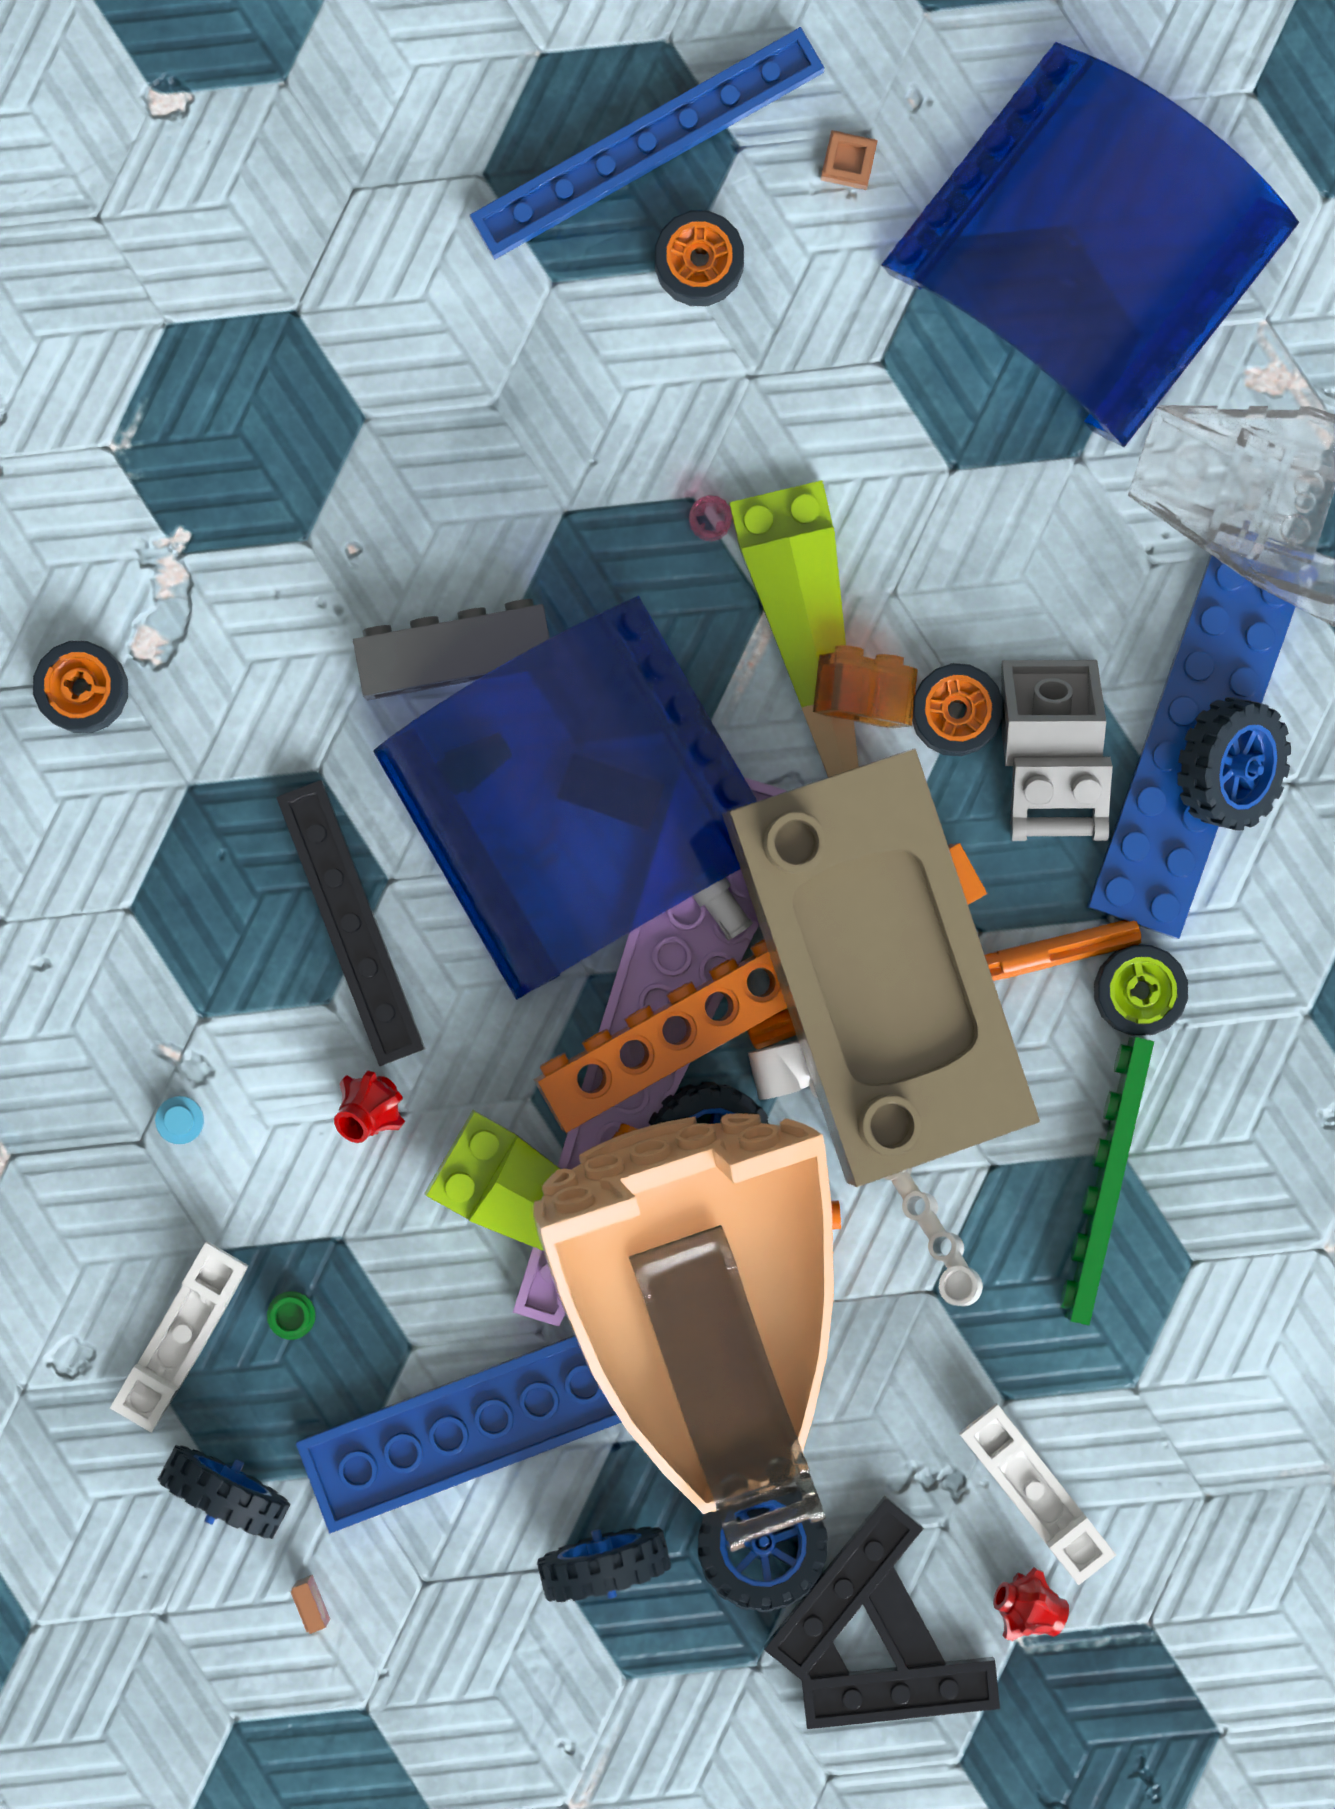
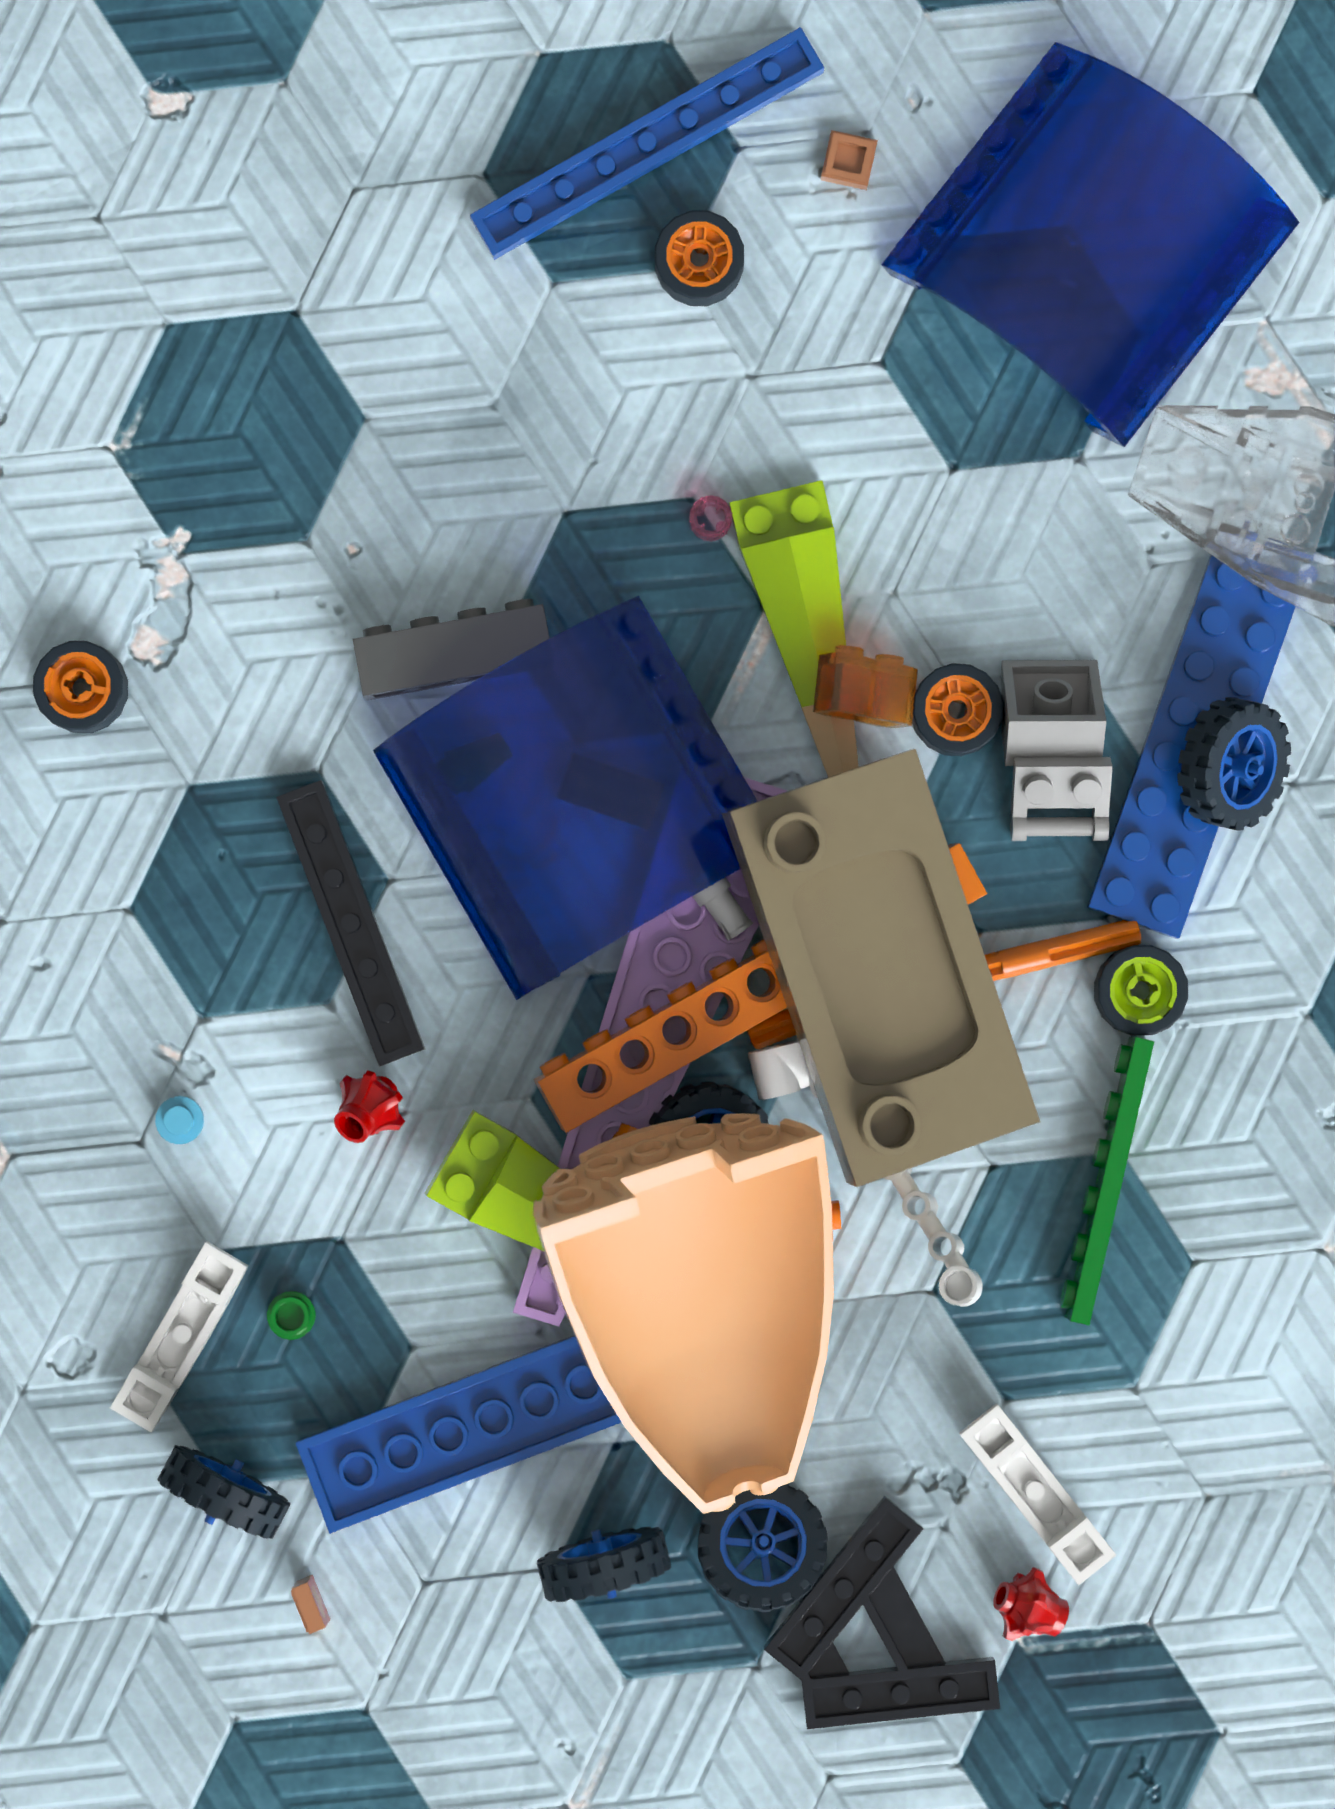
clear smoke windscreen [629,1225,826,1552] -> none

